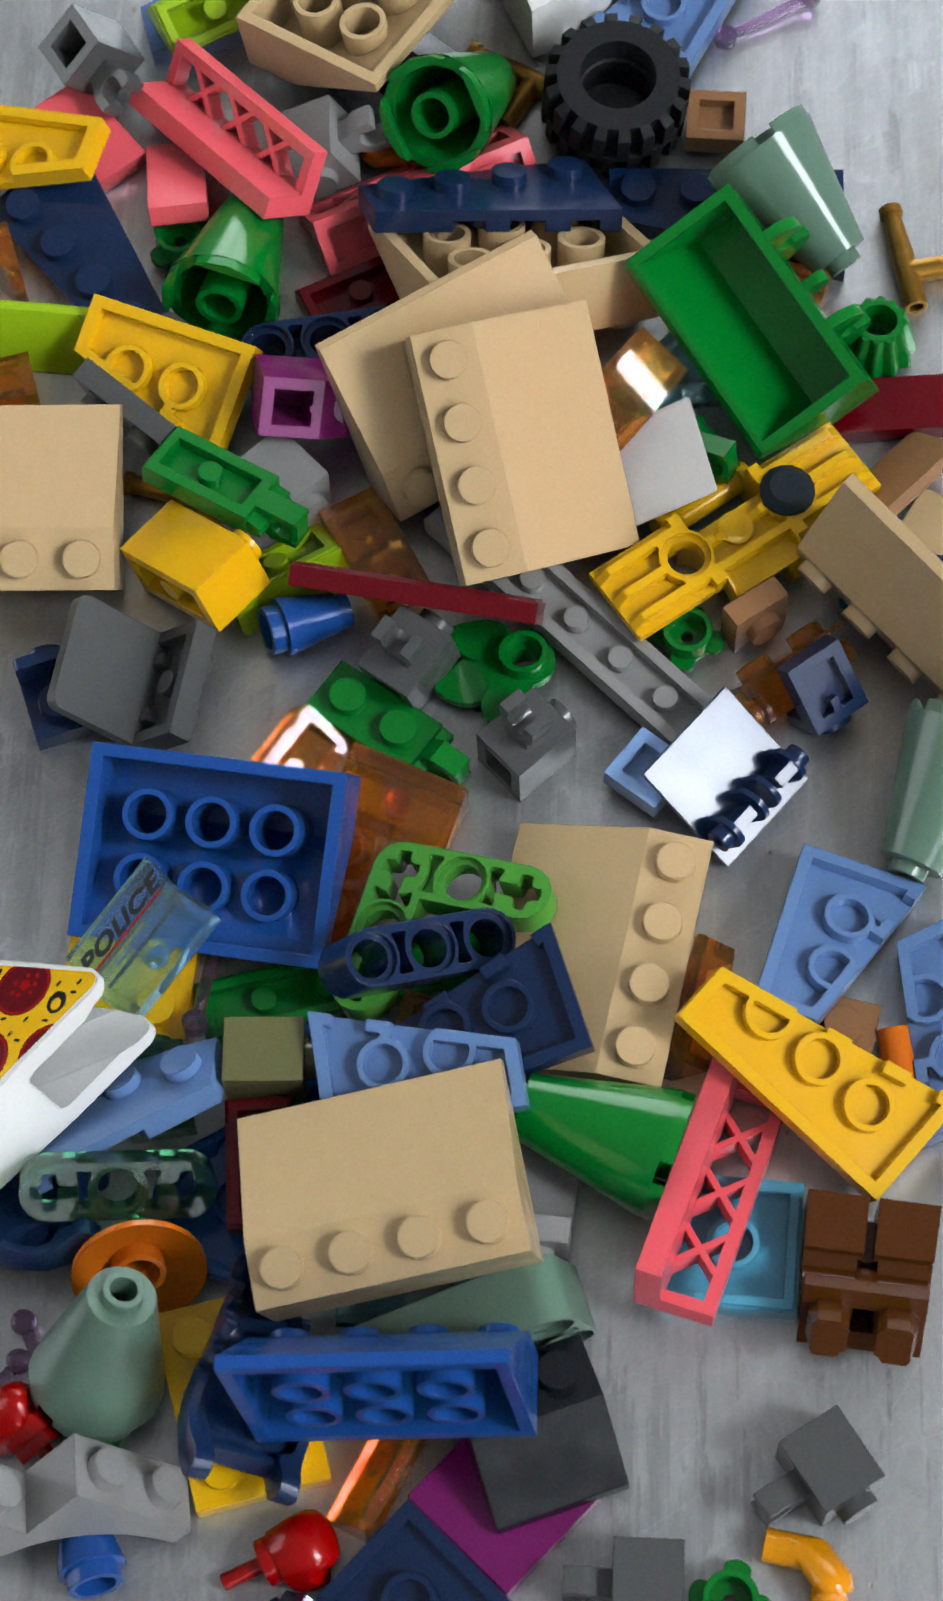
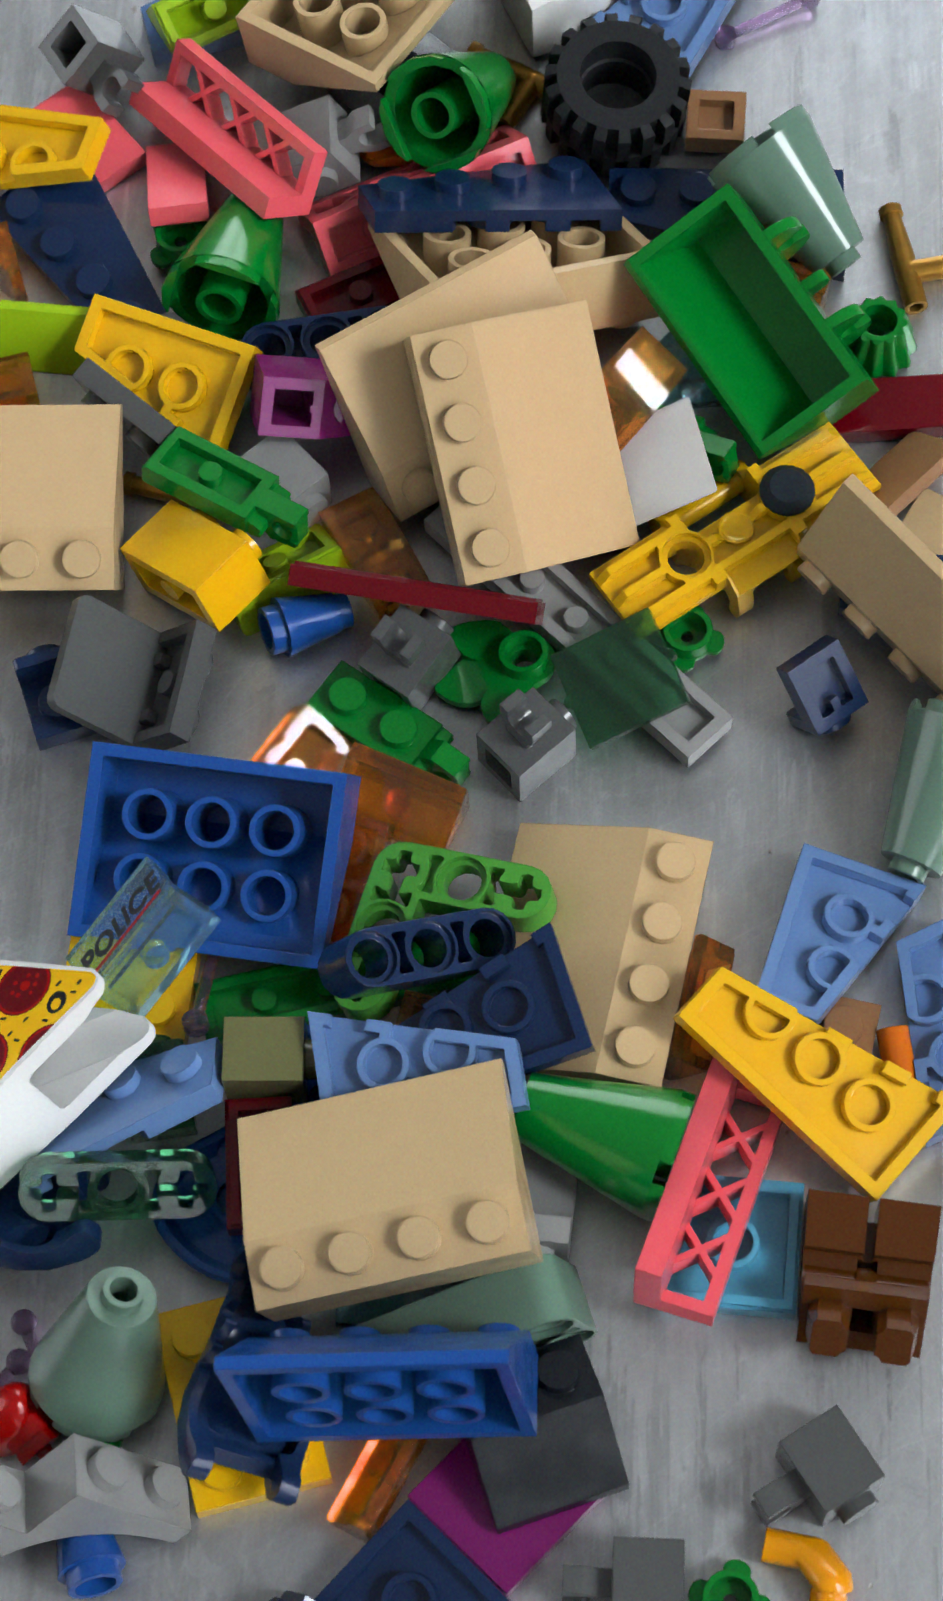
orange dish [70,1219,208,1313] -> none
red piece [220,1509,341,1593] -> none
light blue plate [604,726,669,818] -> none
hinge [642,687,809,867] -> none
medium nougat plate [720,576,789,653] -> none
clear orange hinge [729,619,857,725] -> none
none -> clear green piece [550,608,692,750]

